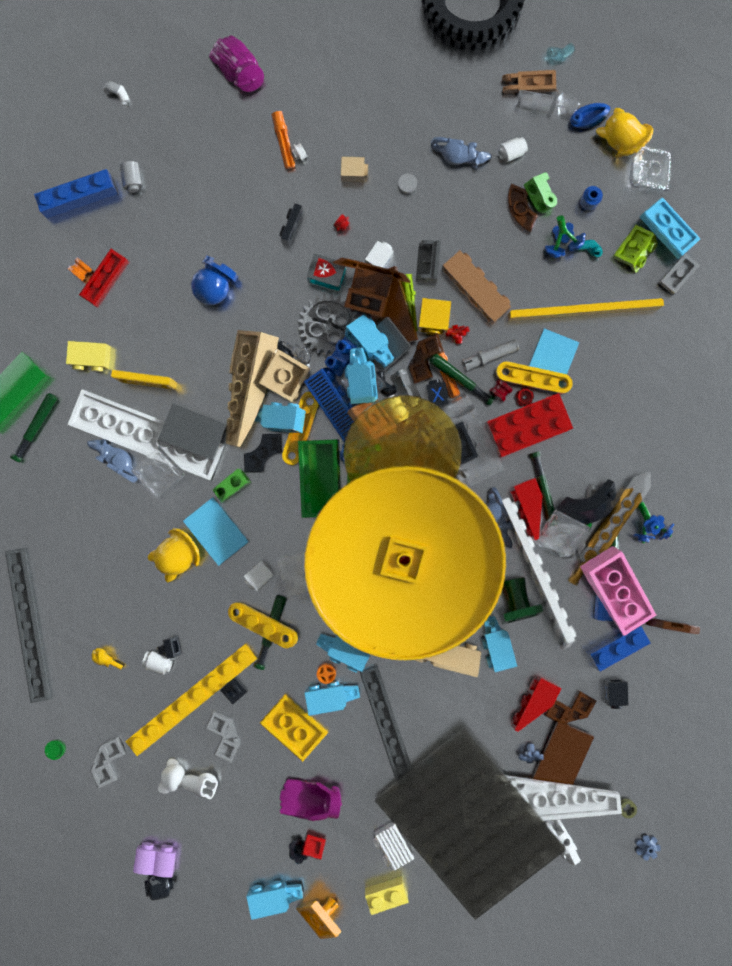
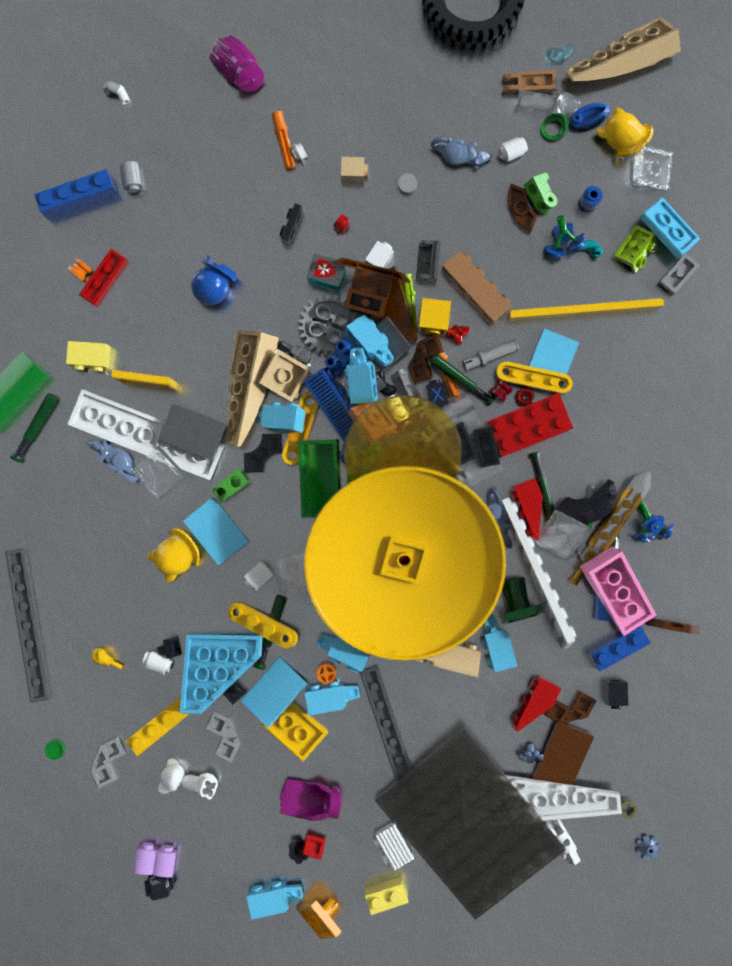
none -> medium azure plate [180,635,263,714]
none -> medium azure tile [241,658,307,728]
none -> black plate [473,426,501,468]
none -> green piece [541,113,568,140]
none -> tan wedge [565,17,681,81]

